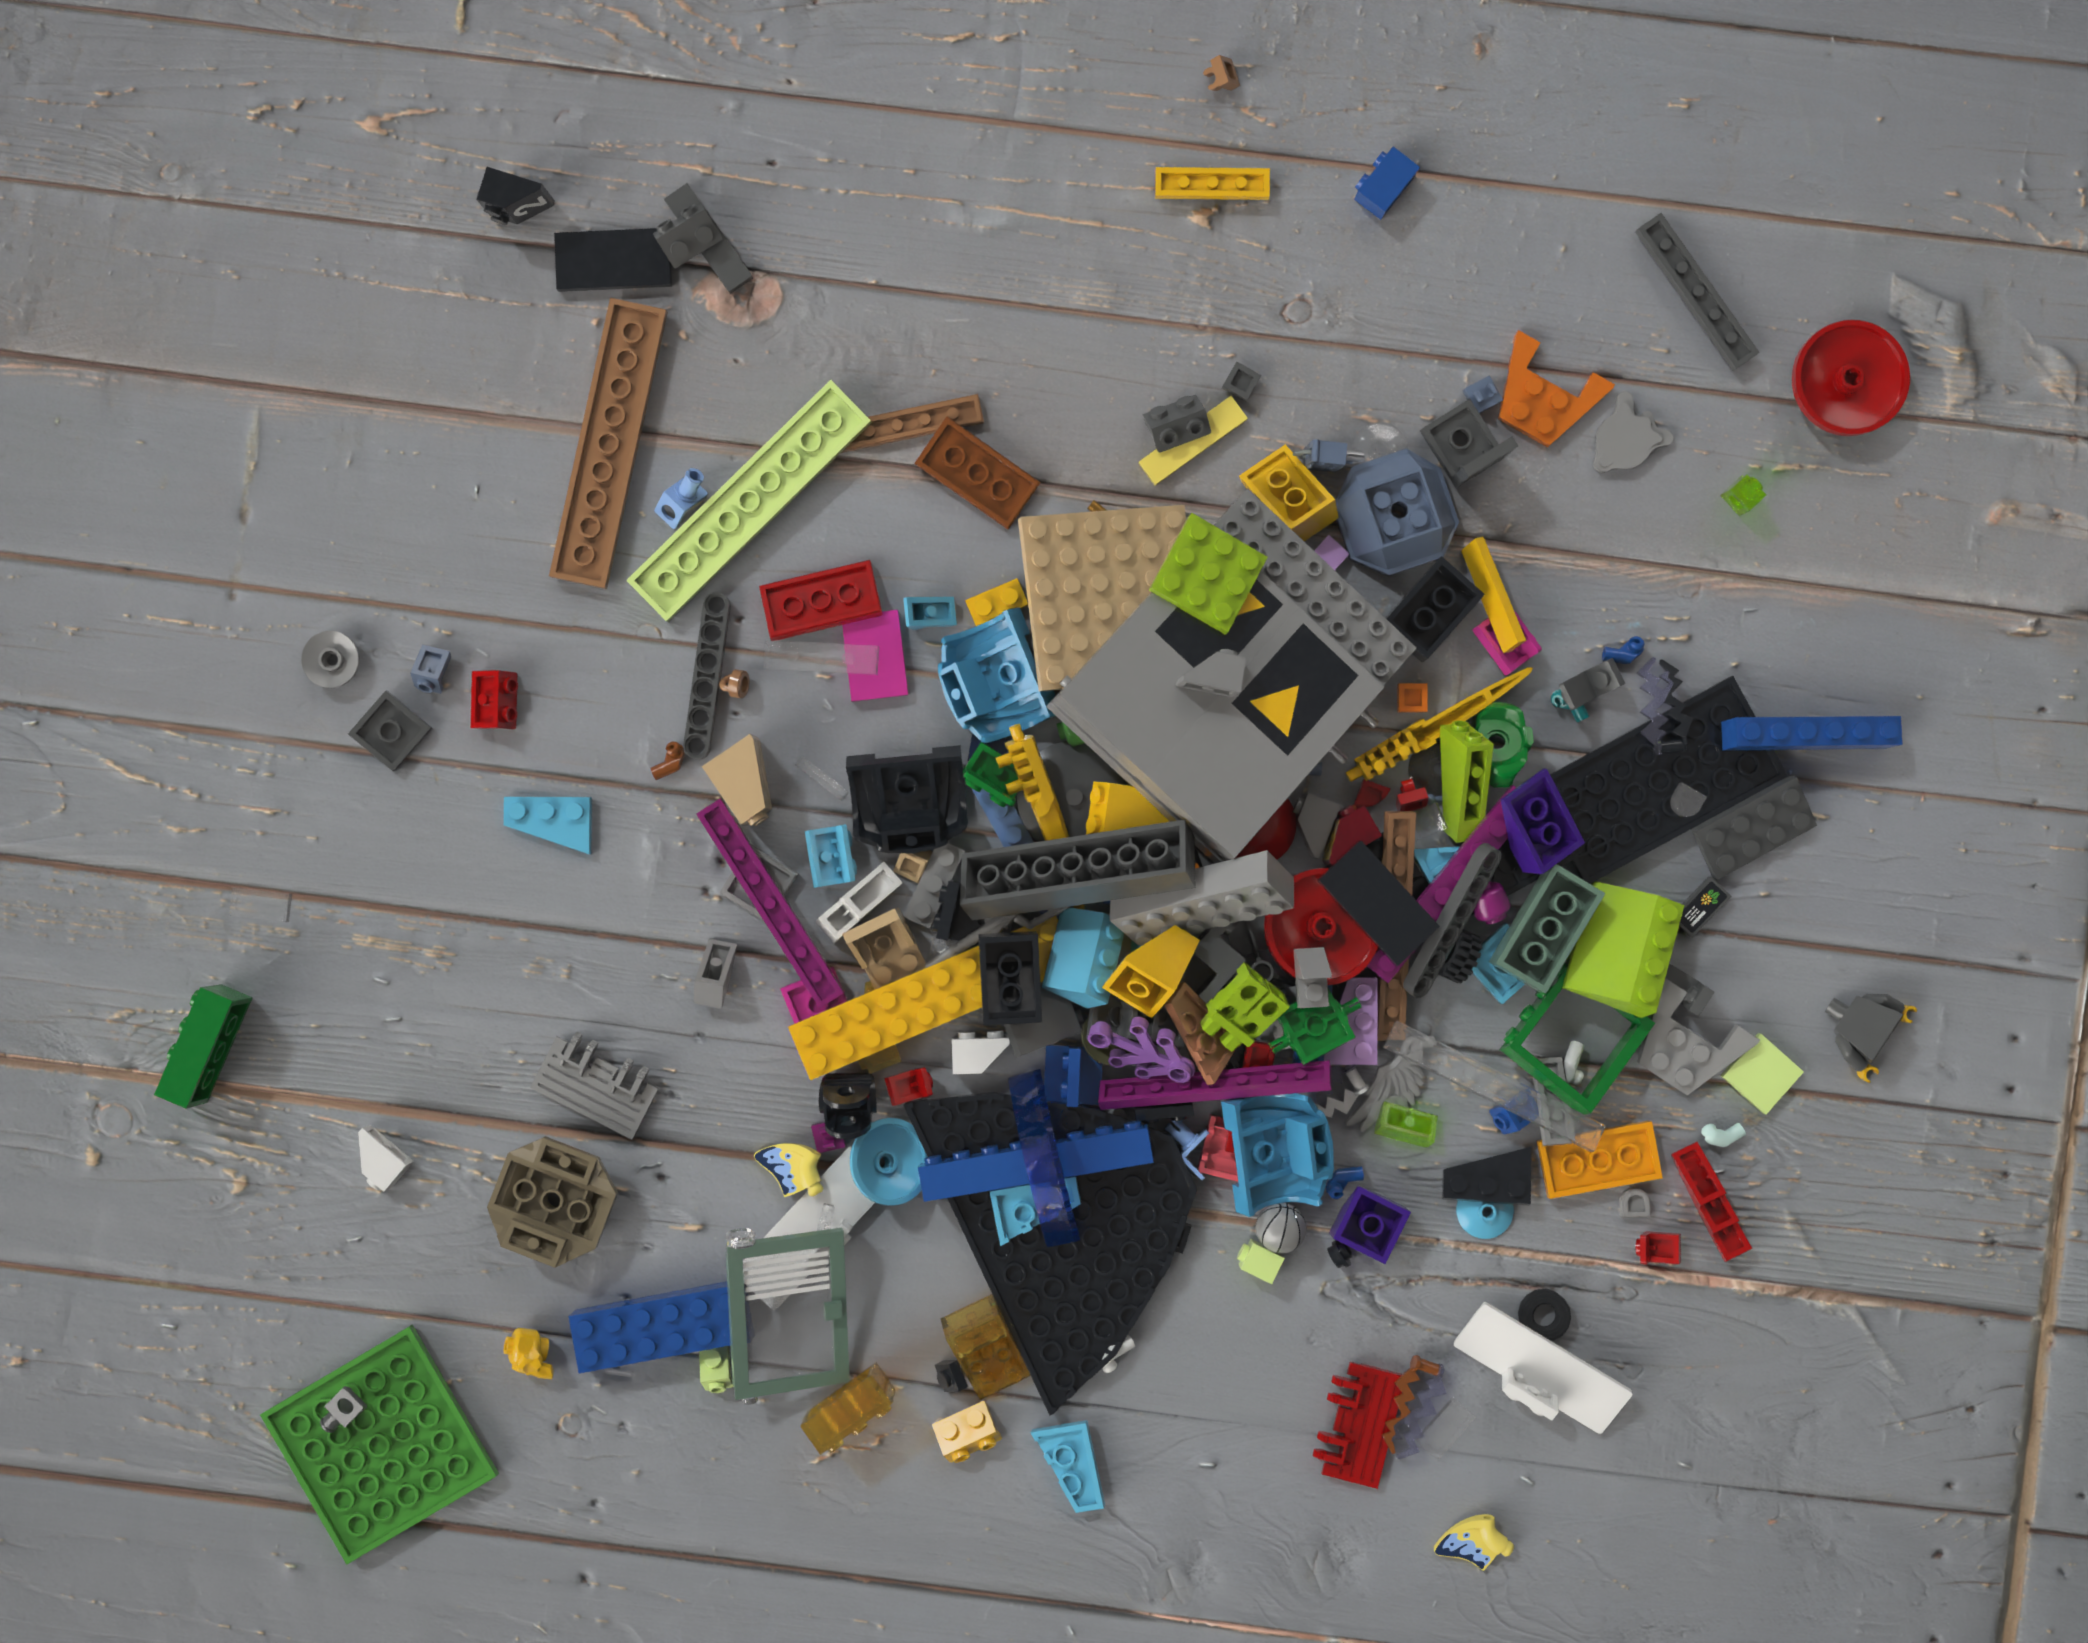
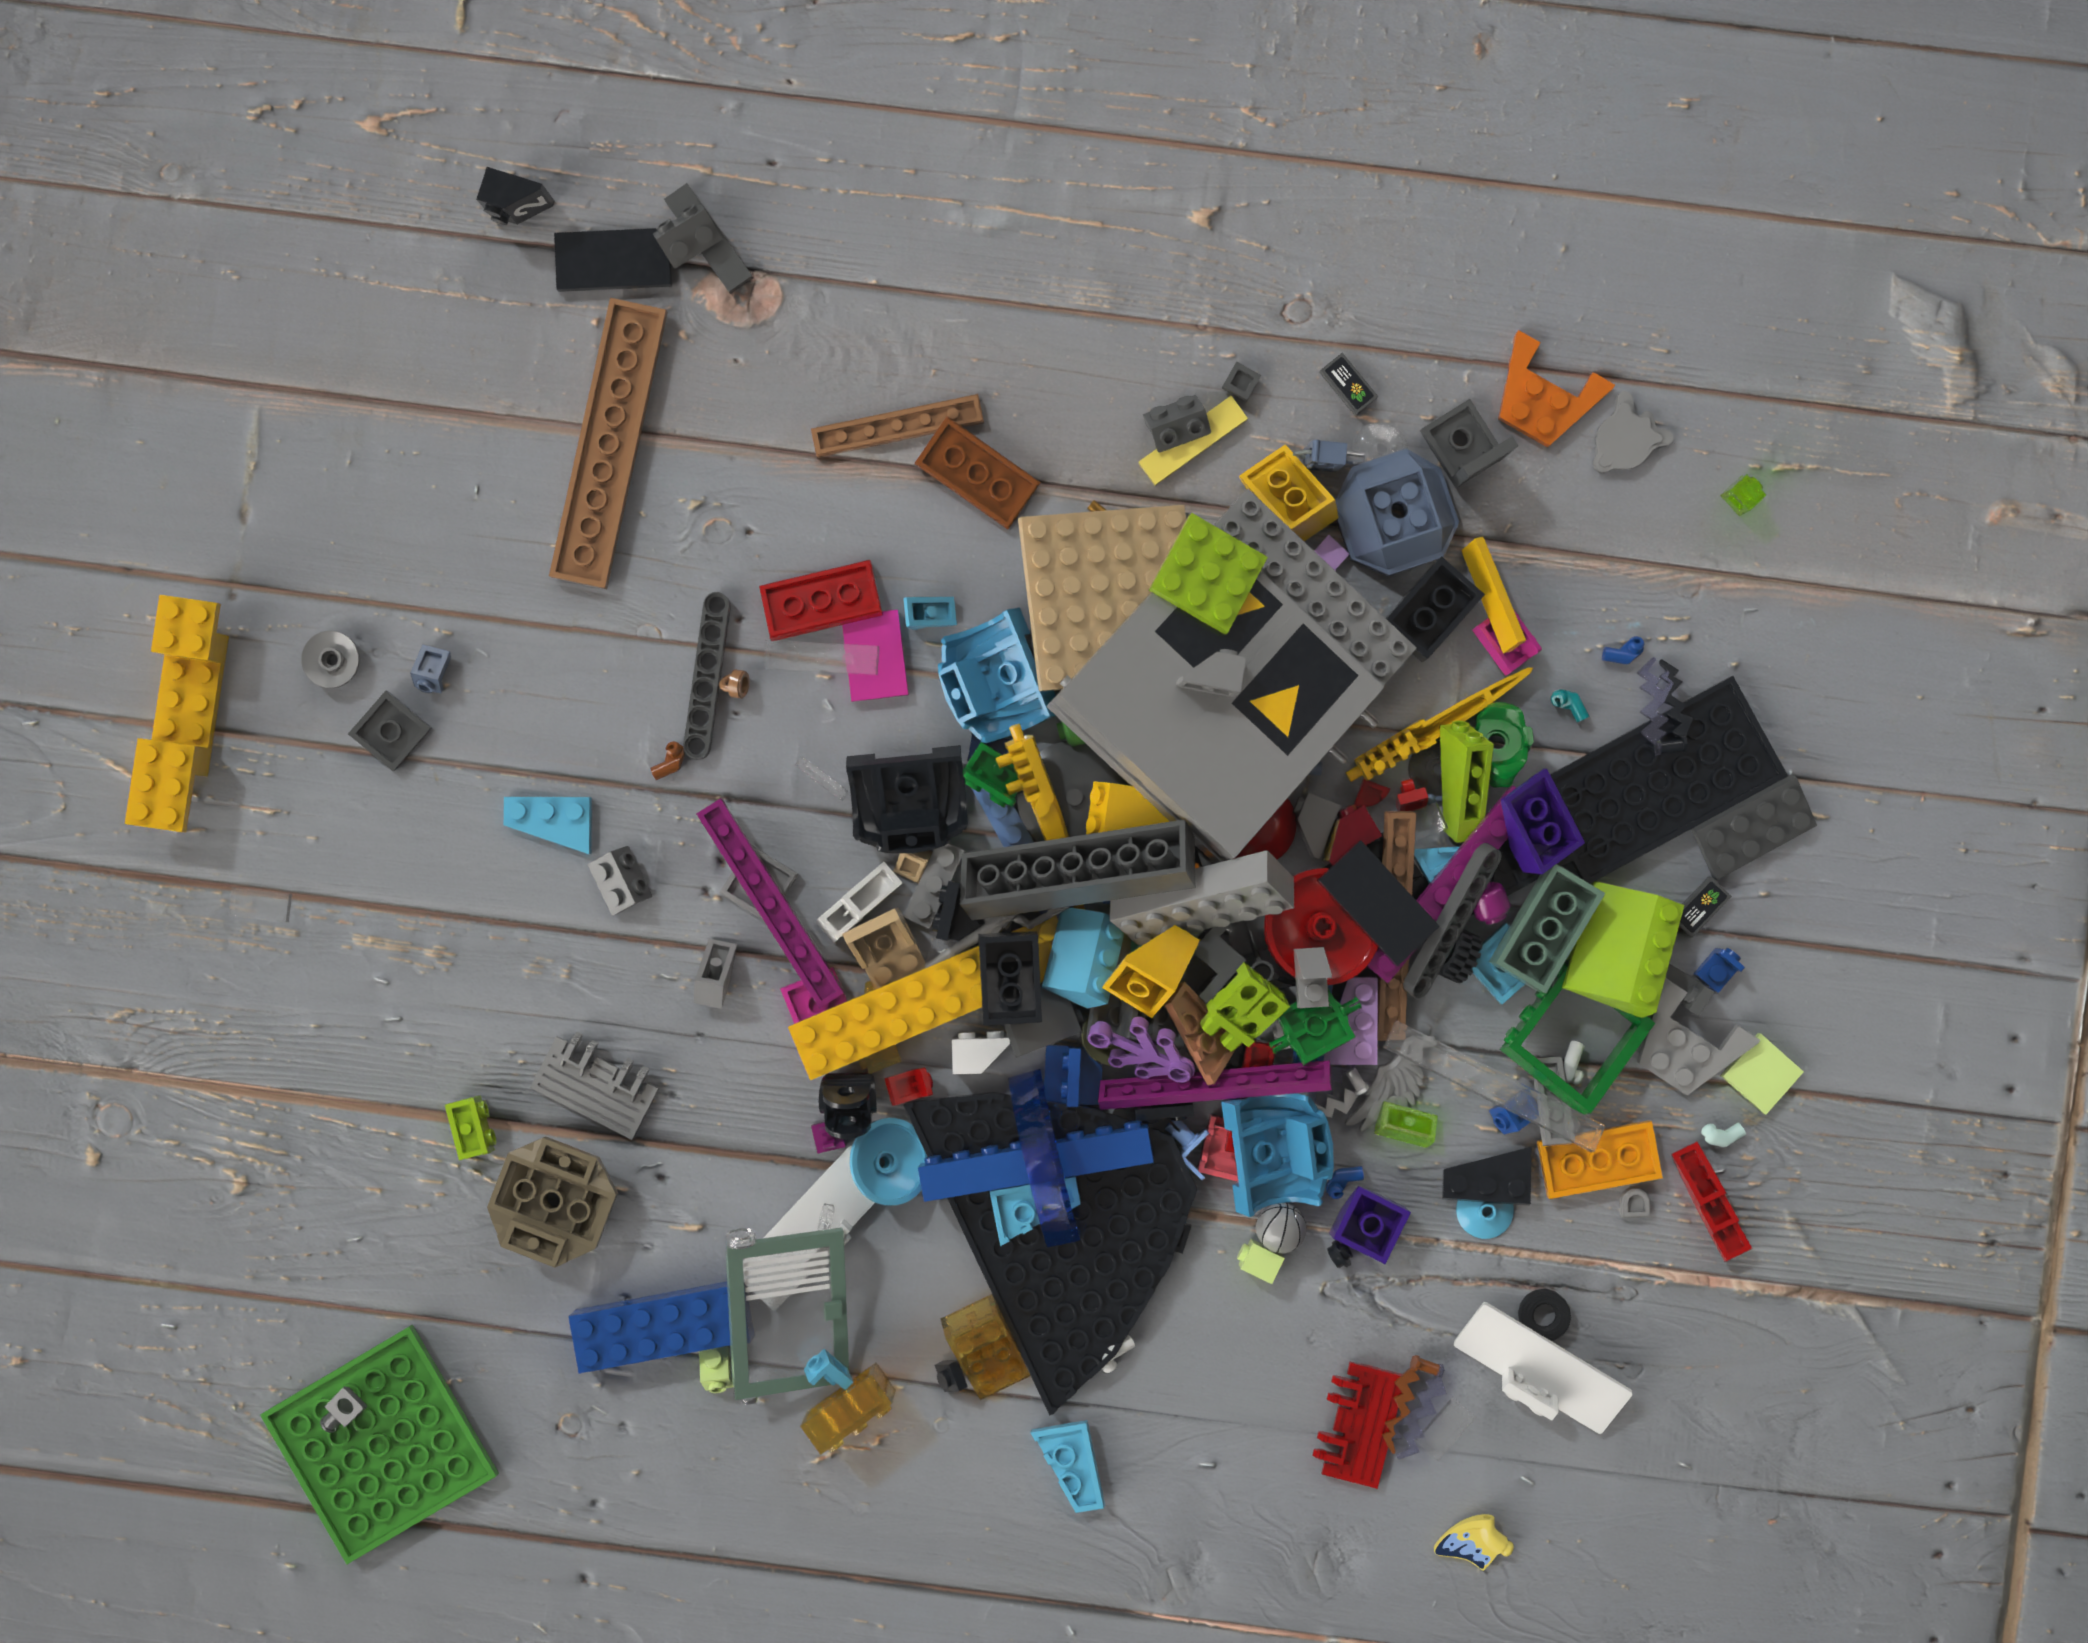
green brick [154,984,253,1109] -> none
white slope [358,1125,414,1192] -> none
red bracket [470,670,518,729] -> none
yellow head [503,1328,554,1379] -> none
yellowish green plate [626,380,872,622] -> none
light blue bracket [654,468,708,529] -> none
tan slope [702,734,772,827] -> none
light yellow arm [754,1143,823,1197] -> none
medium azure bracket [805,824,857,888] -> none
yellow bracket [932,1401,1002,1463] -> none
yellow plate [965,578,1028,626] -> none
yellow plate [1155,167,1270,200] -> none
medium nougat tile [1203,55,1240,91] -> none
blue brick [1354,146,1420,220] -> none
orange plate [1397,683,1428,713] -> none
sand blue tile [1463,375,1503,414] -> none
dark grey bracket [1559,658,1625,710] -> none
dark grey plate [1635,213,1760,371] -> none
red bracket [1635,1231,1681,1264] -> none
clear tile [1670,783,1707,817] -> none
blue brick [1721,716,1903,750] -> none
red dish [1792,320,1910,436] -> none
dark grey torso [1825,994,1917,1083] -> none
none -> yellow bracket [125,594,229,832]
none -> lime bracket [445,1095,497,1160]
none -> dark grey bracket [587,846,652,916]
none -> medium azure bracket [804,1349,853,1390]
none -> tile [1319,352,1378,416]
none -> blue bracket [1694,948,1745,993]

